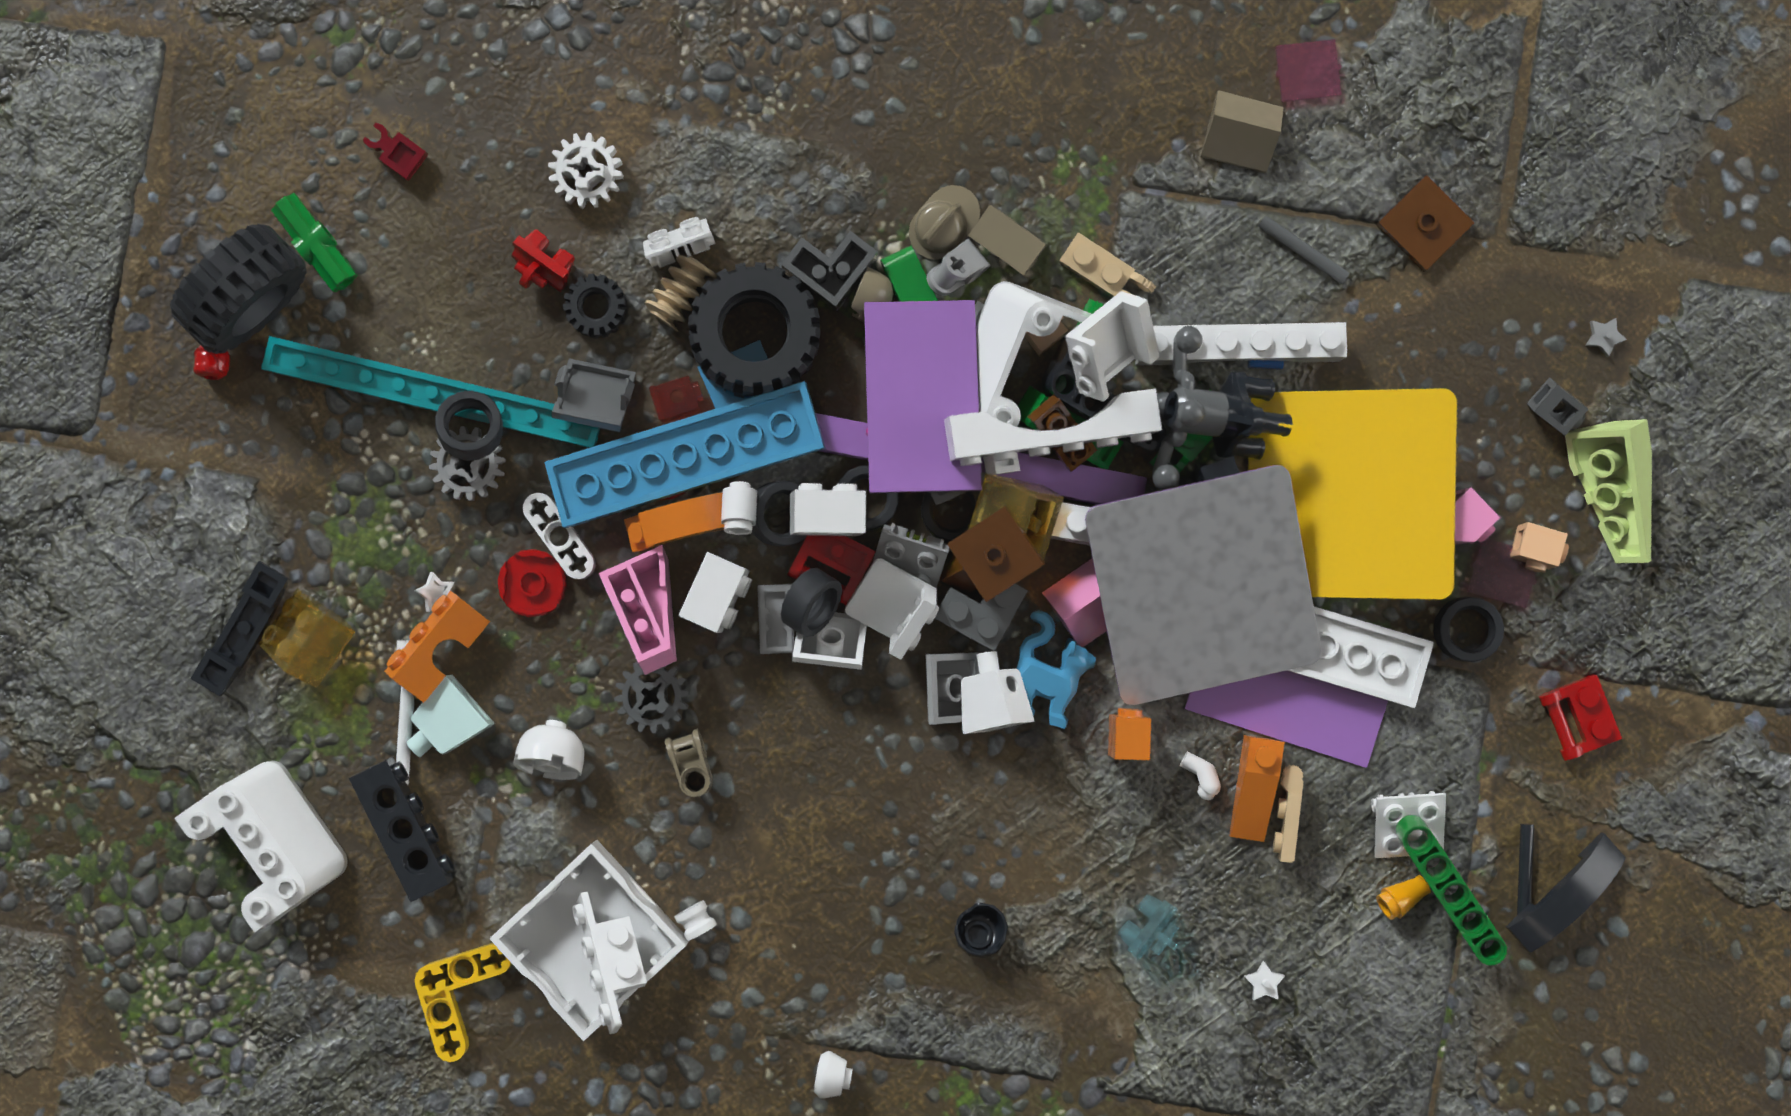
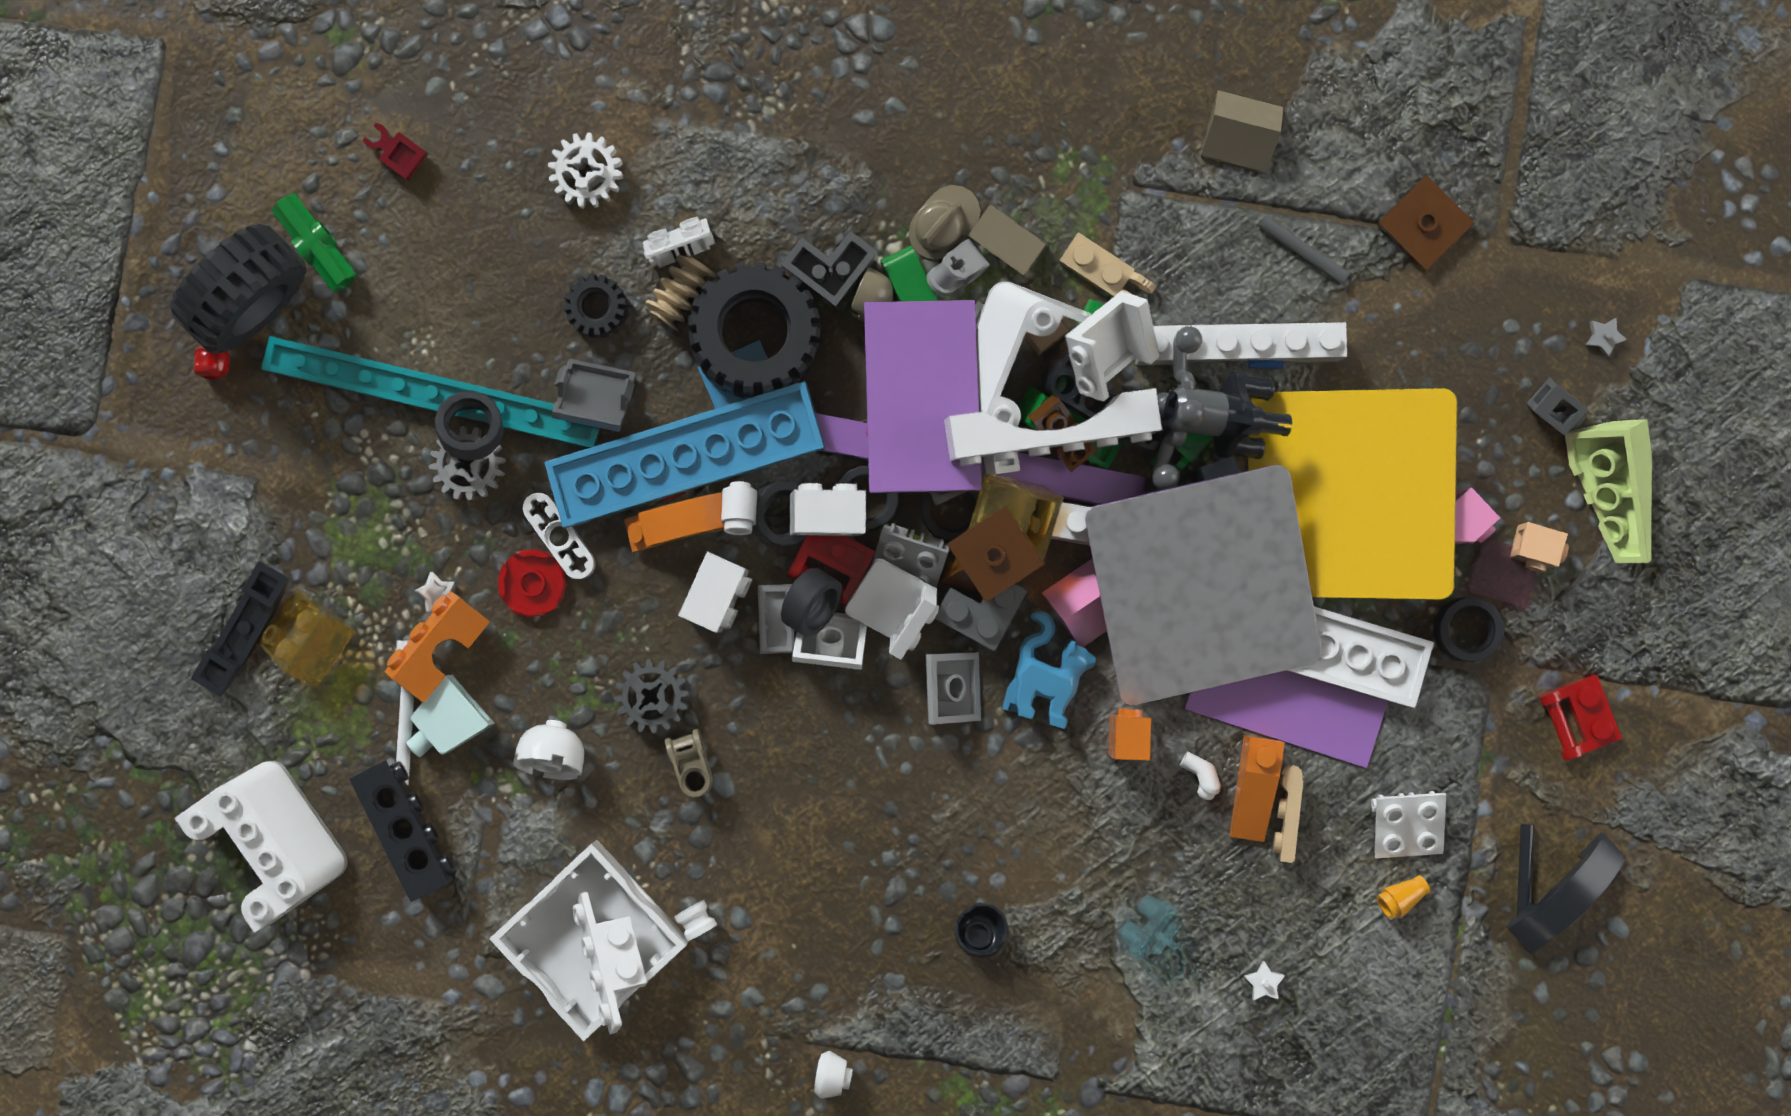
yellow beam [415,943,512,1062] -> none
red hips [512,229,575,292] -> none
bright pink wedge [599,545,677,675] -> none
clear red brick [649,375,704,423] -> none
white torso [961,651,1034,734] -> none
clear pink piece [1275,39,1342,102] -> none
green beam [1396,815,1507,965] -> none

